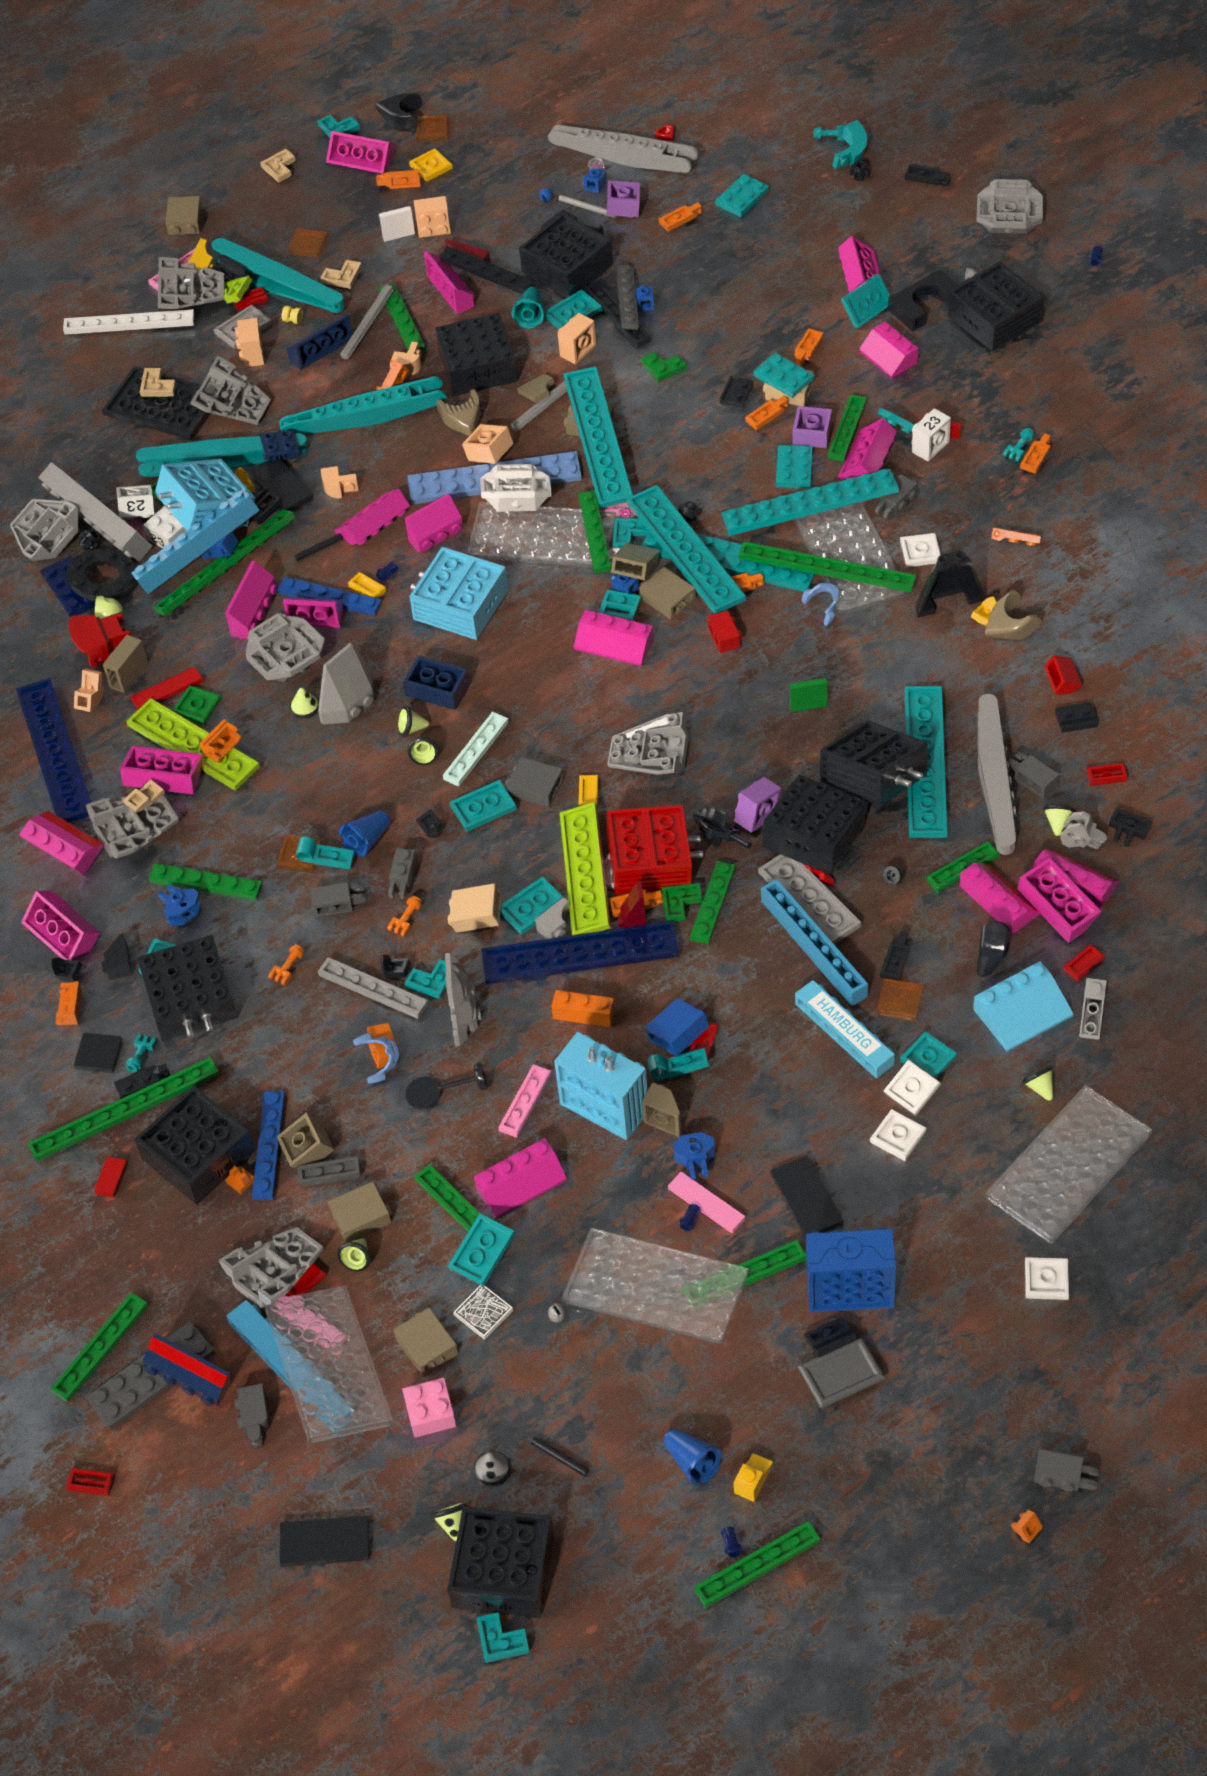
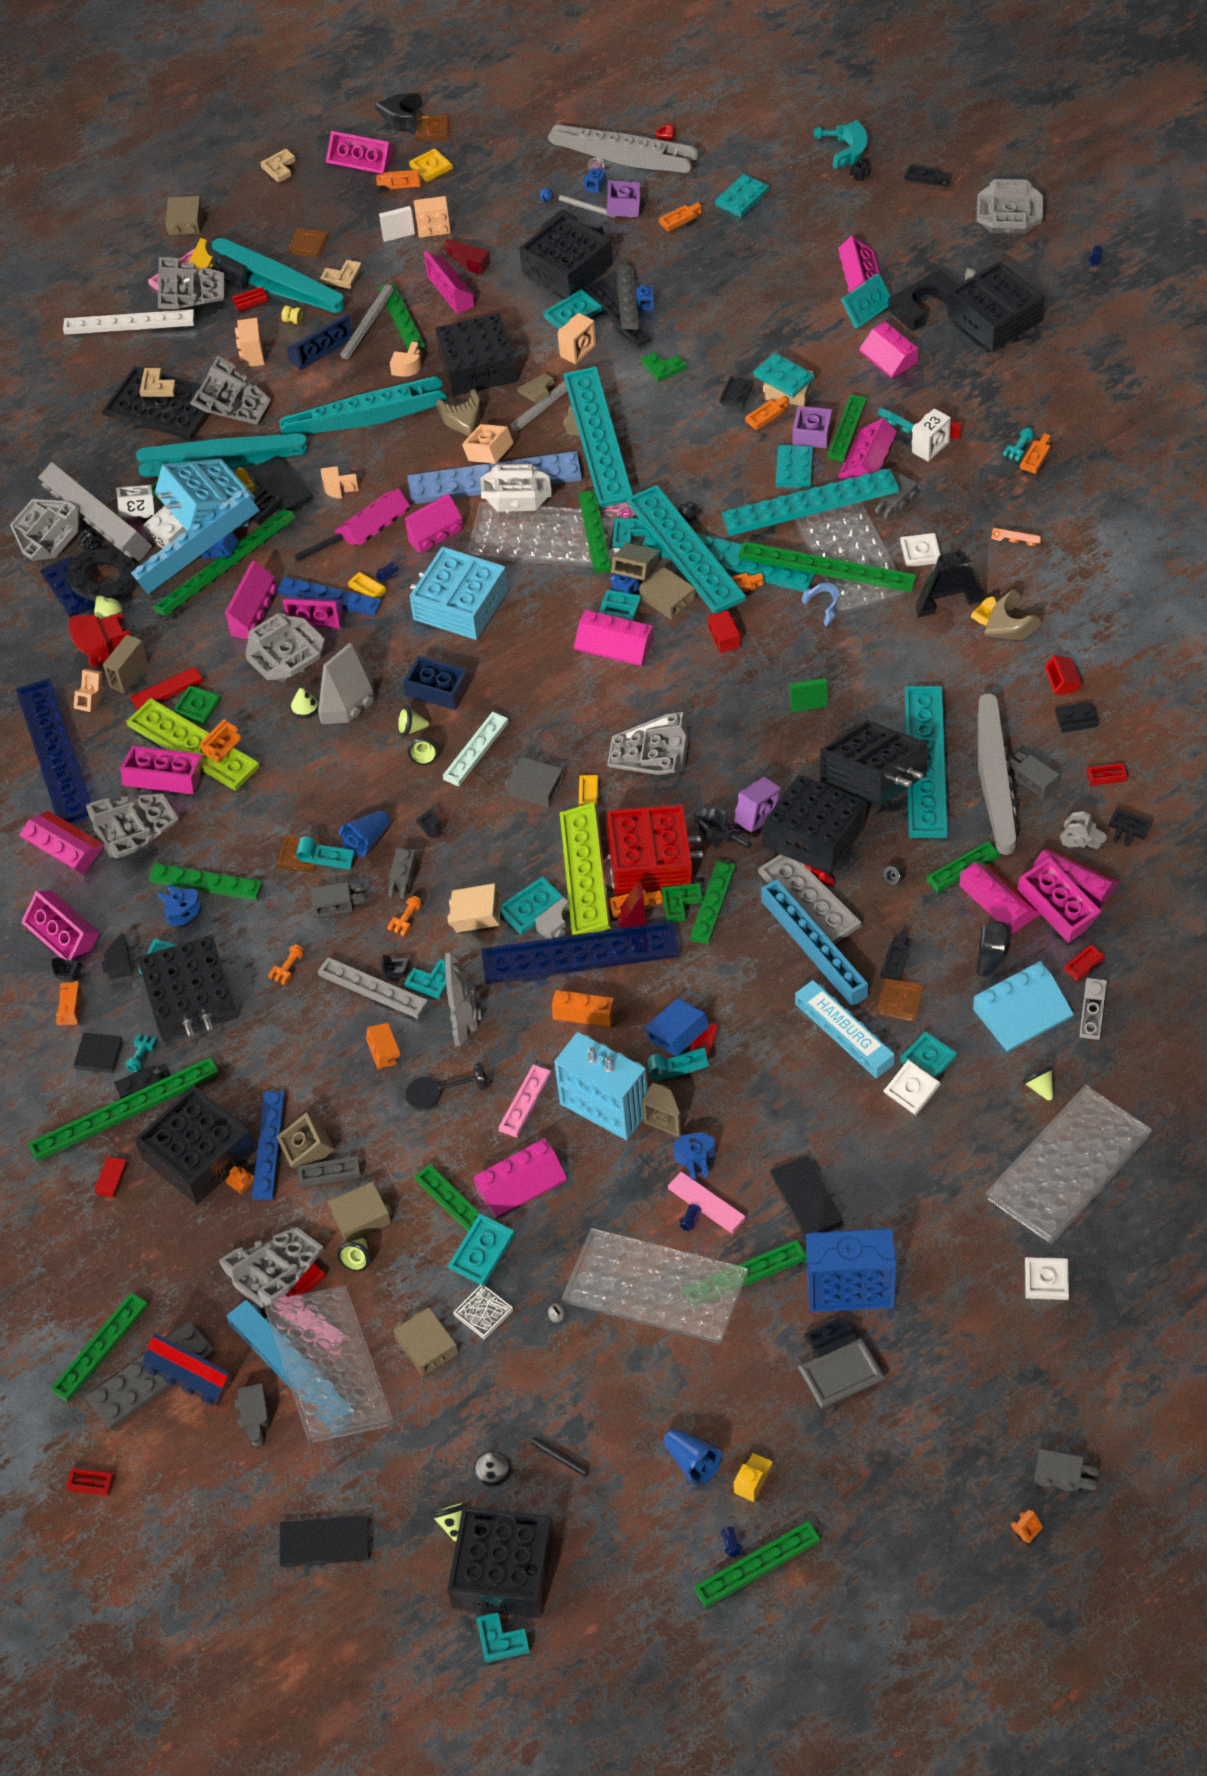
tan slope [123,779,165,813] -> none
light grey tile [214,305,273,349] -> none
lime wing [224,276,252,304] -> none
dark blue hinge [260,430,299,462] -> none
teal plate [317,115,360,138] -> none
medium blue helmet [353,1033,399,1084] -> none
orange hinge [376,360,409,390] -> none
bright pink brick [402,1378,456,1438] -> none
black plate [440,245,536,294] -> none
teal plate [449,780,517,832] -> none
teal cone [511,287,545,329] -> none
orange hinge [794,328,824,367] -> none
white tile [870,1109,927,1161] -> none
yellowish green hat [1043,804,1076,836] -> none

